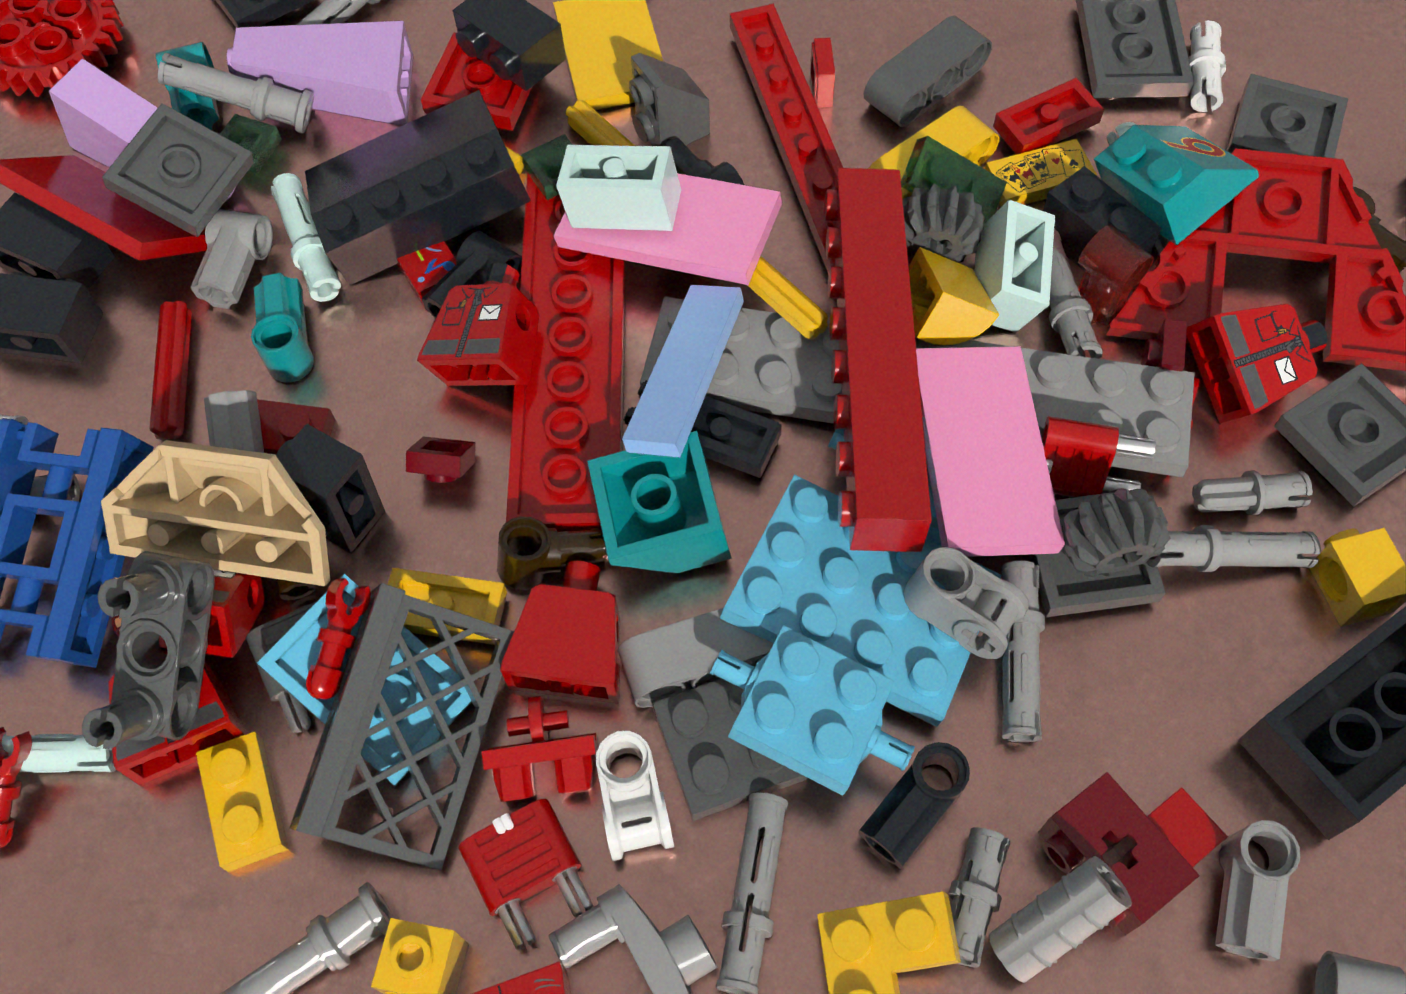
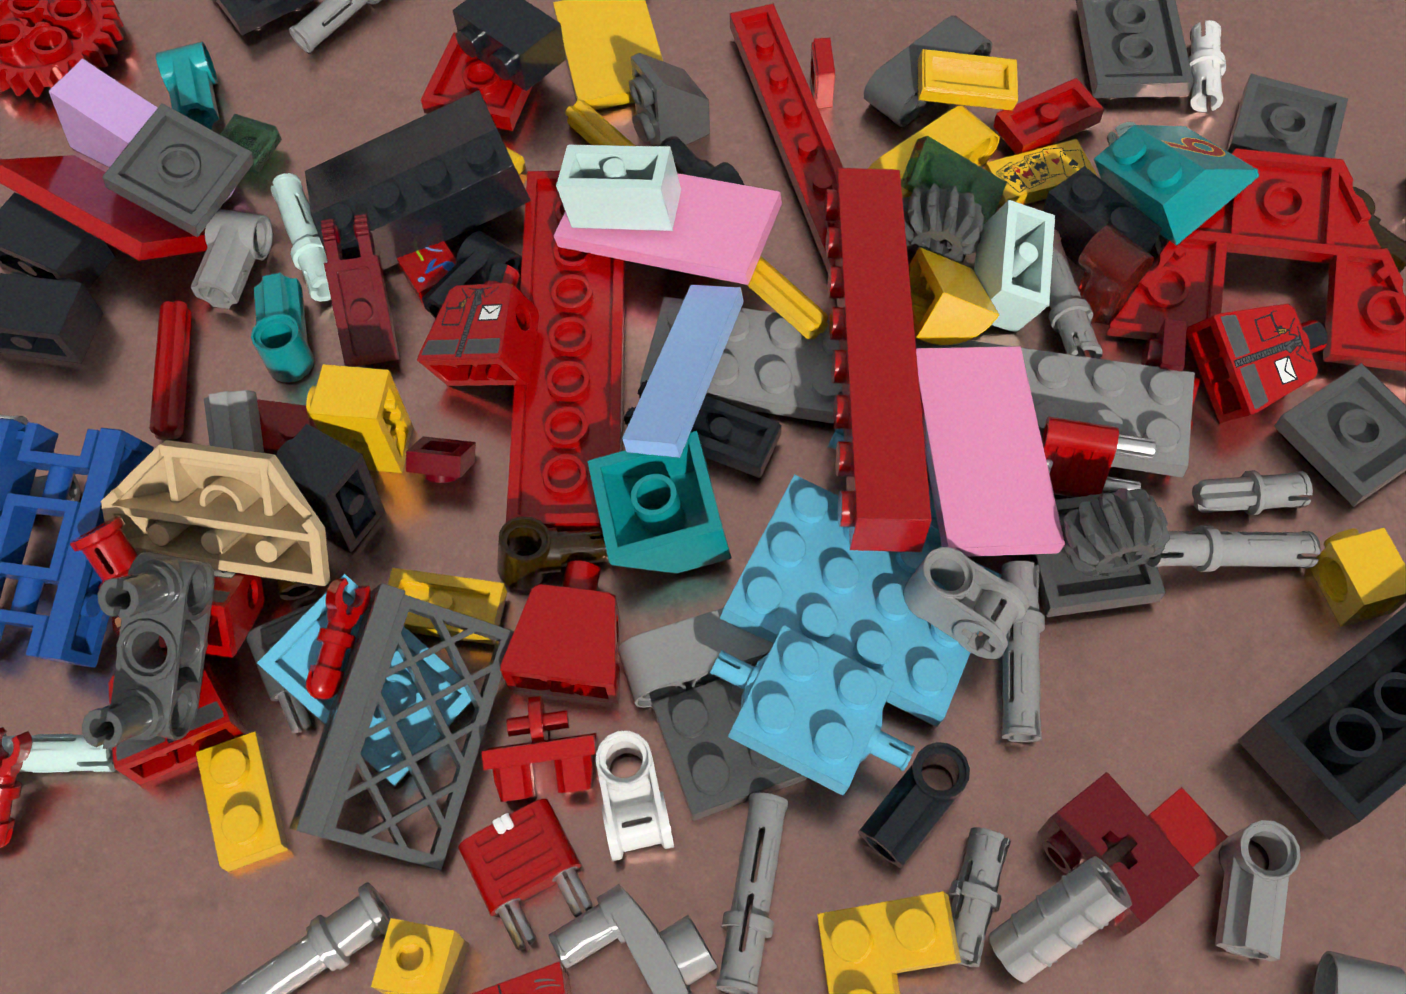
light grey pin [158,53,314,133] -> none
lavender slope [227,21,413,125] -> none
clear green plate [521,134,573,200] -> none
none -> red bush [69,516,138,589]
none -> yellow brick [306,364,413,473]
none -> dark red hinge [321,213,400,367]
none -> yellow tile [918,49,1018,111]

